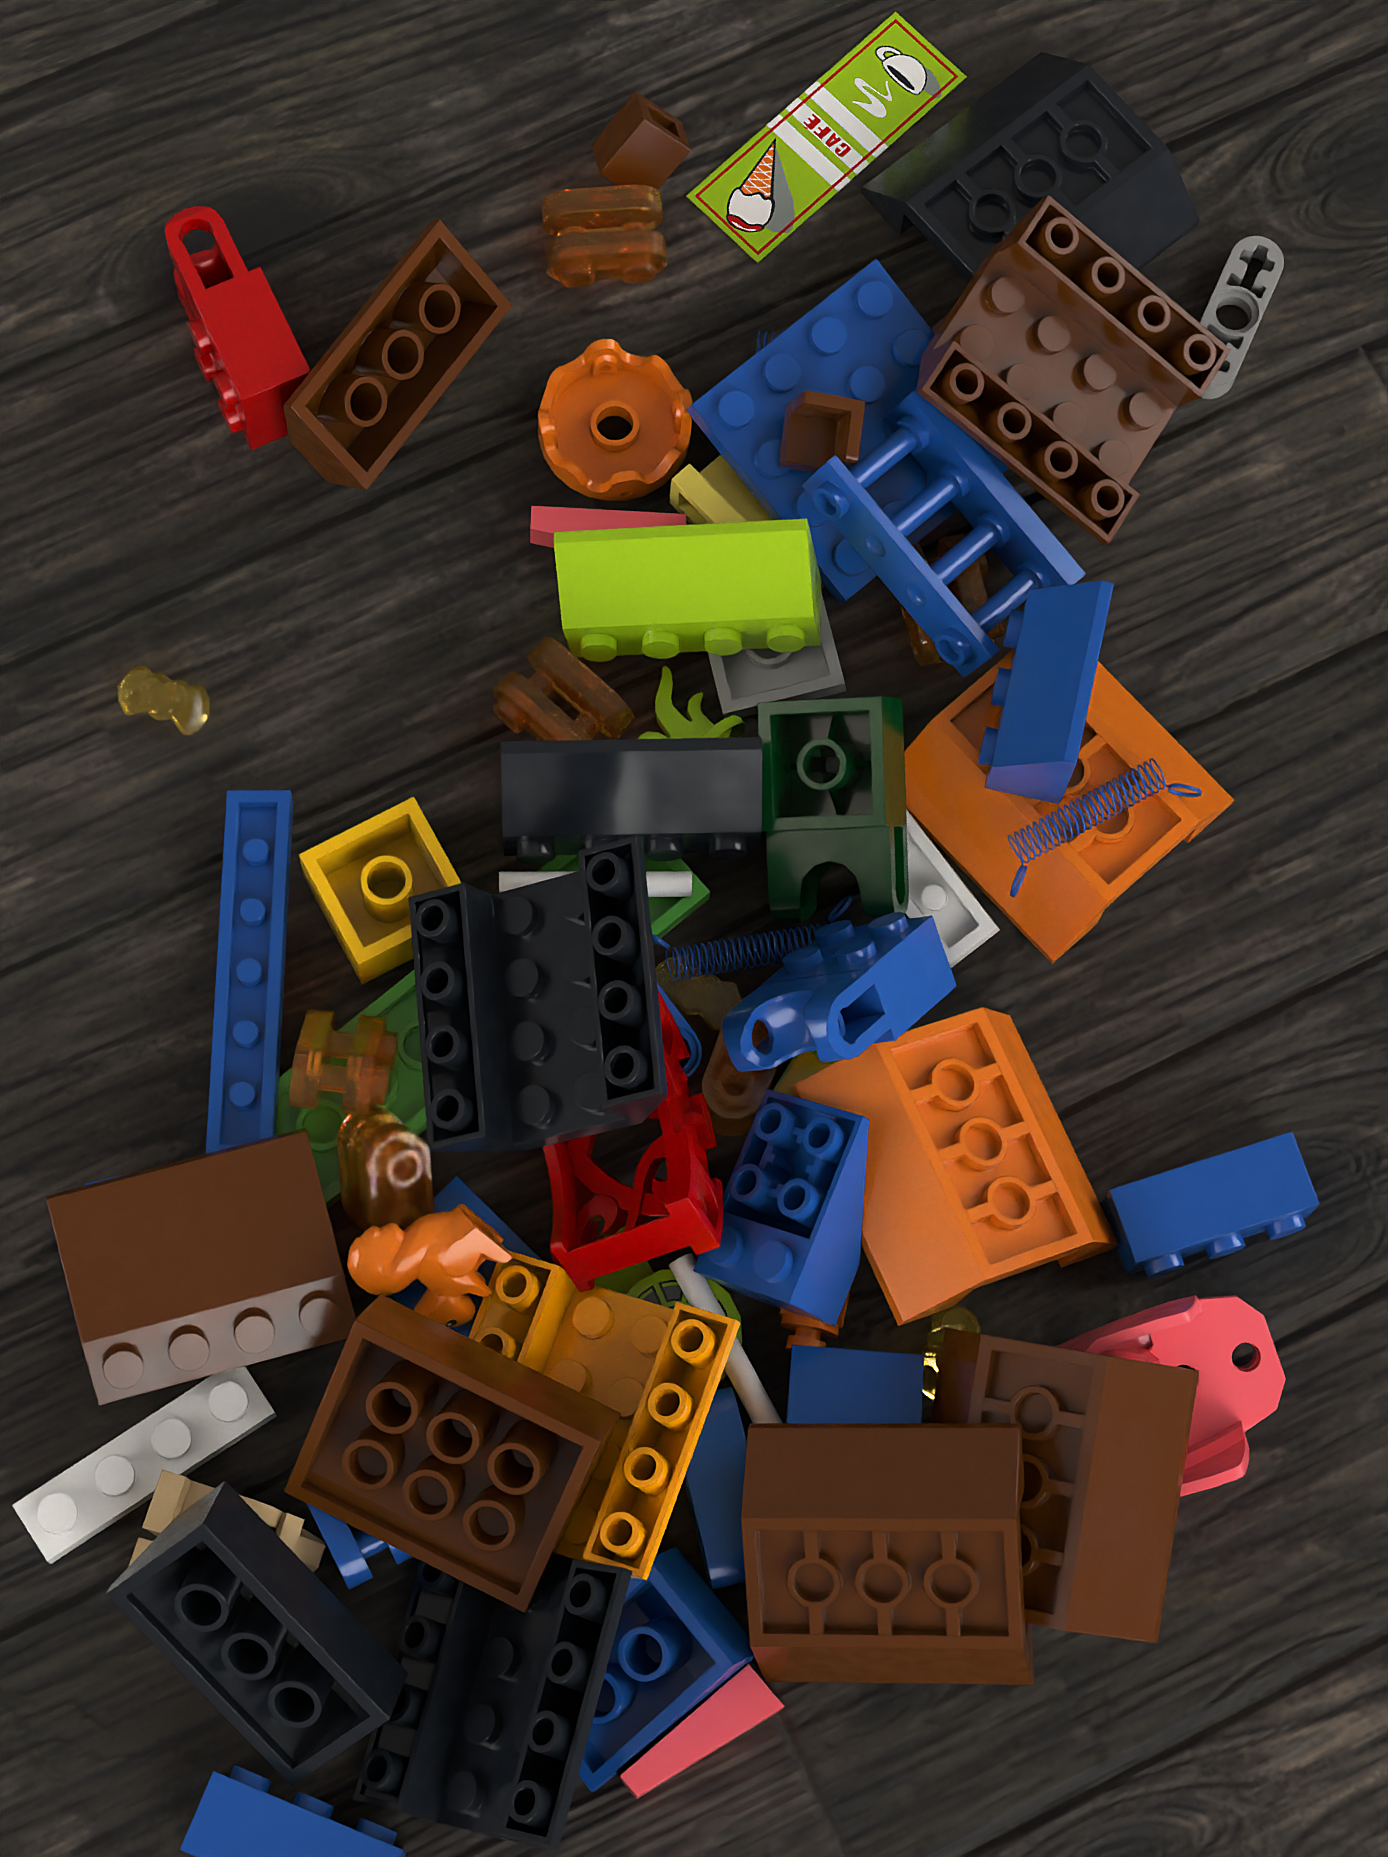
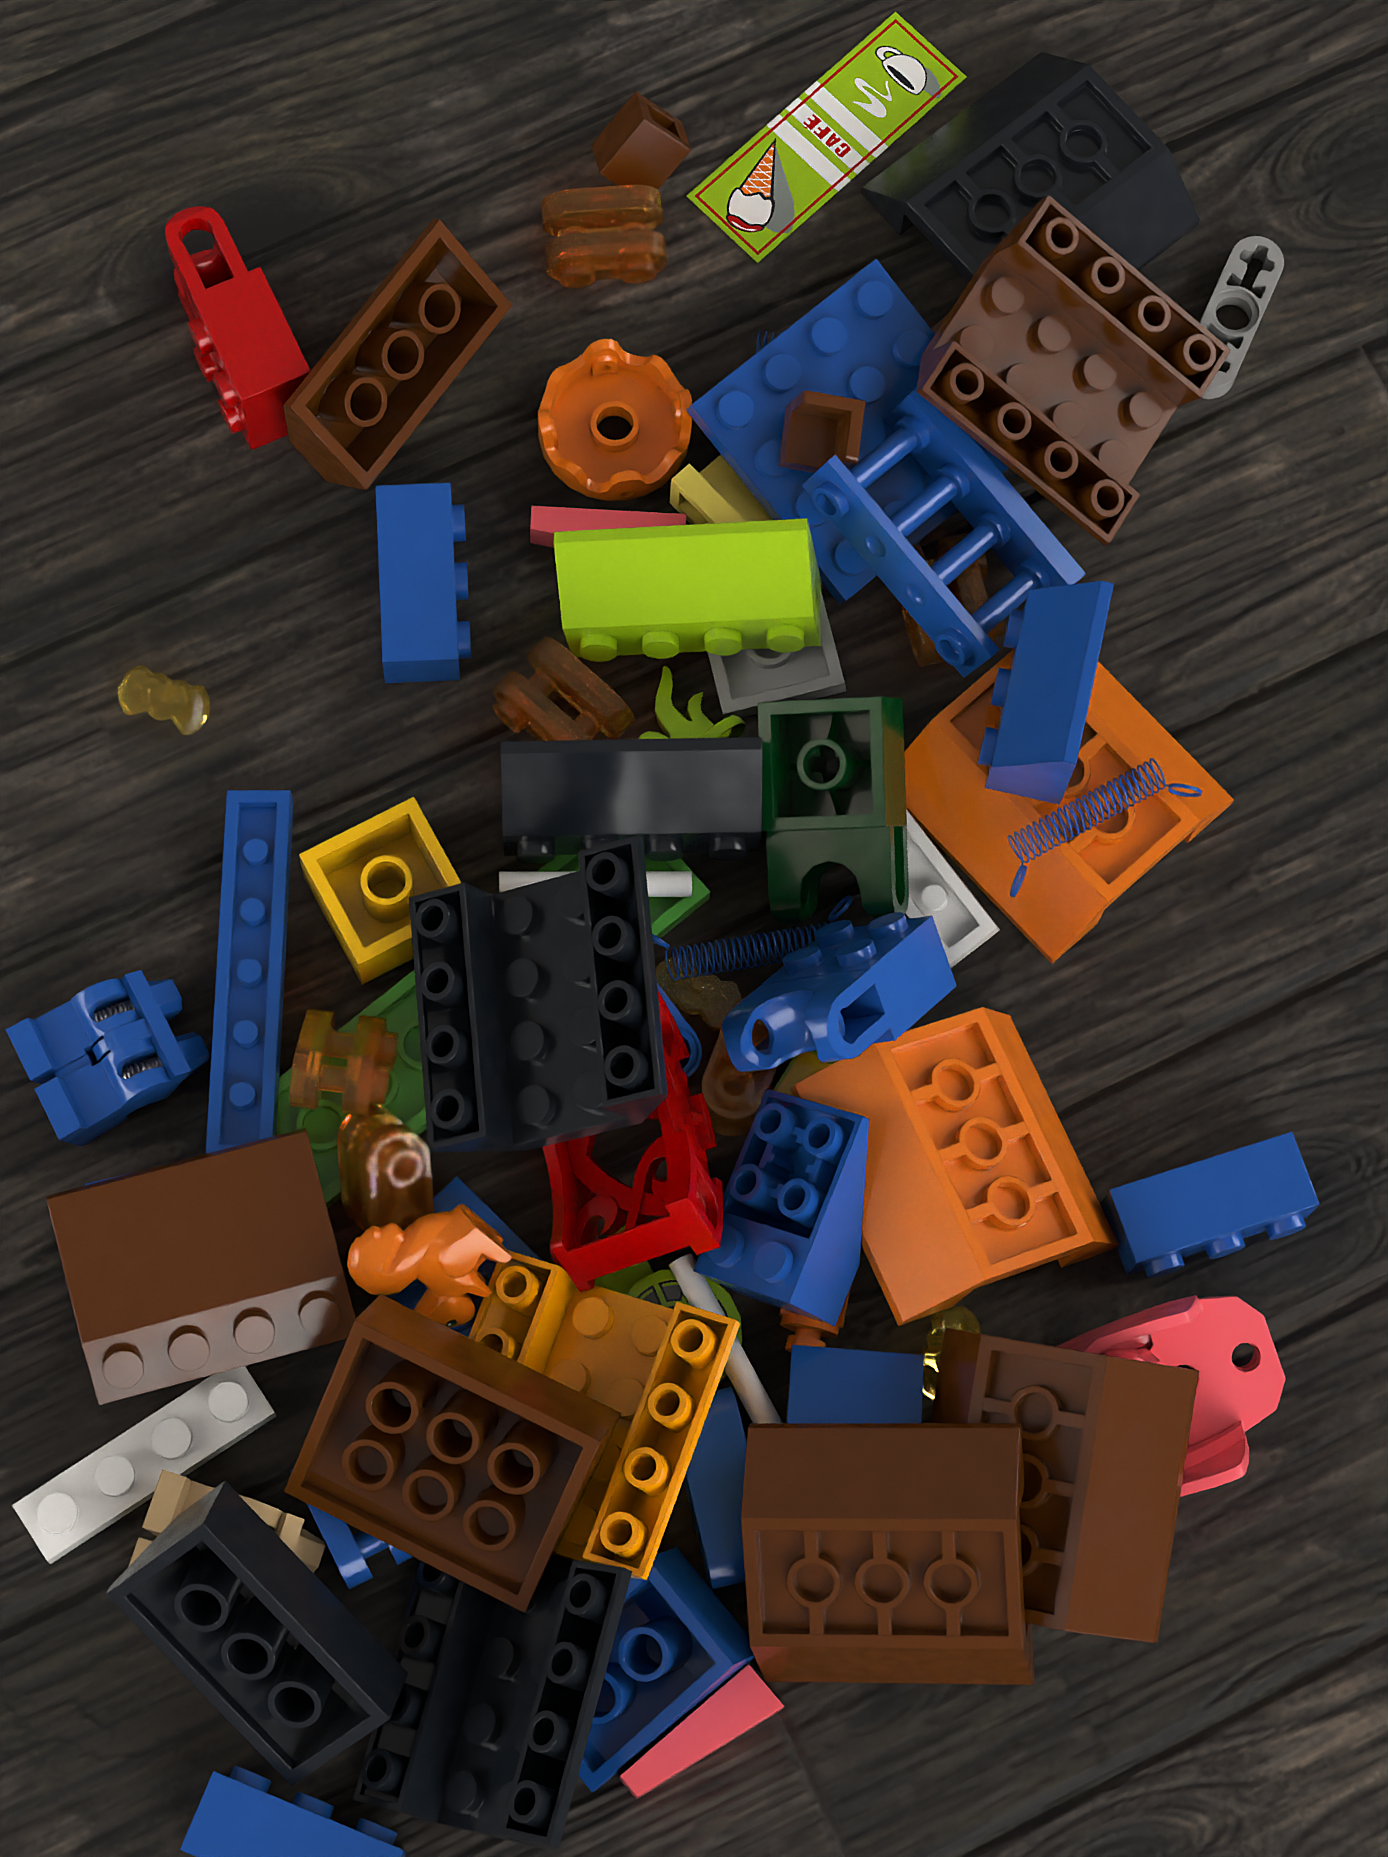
none -> blue hips [5,970,210,1147]
none -> blue brick [376,483,471,683]

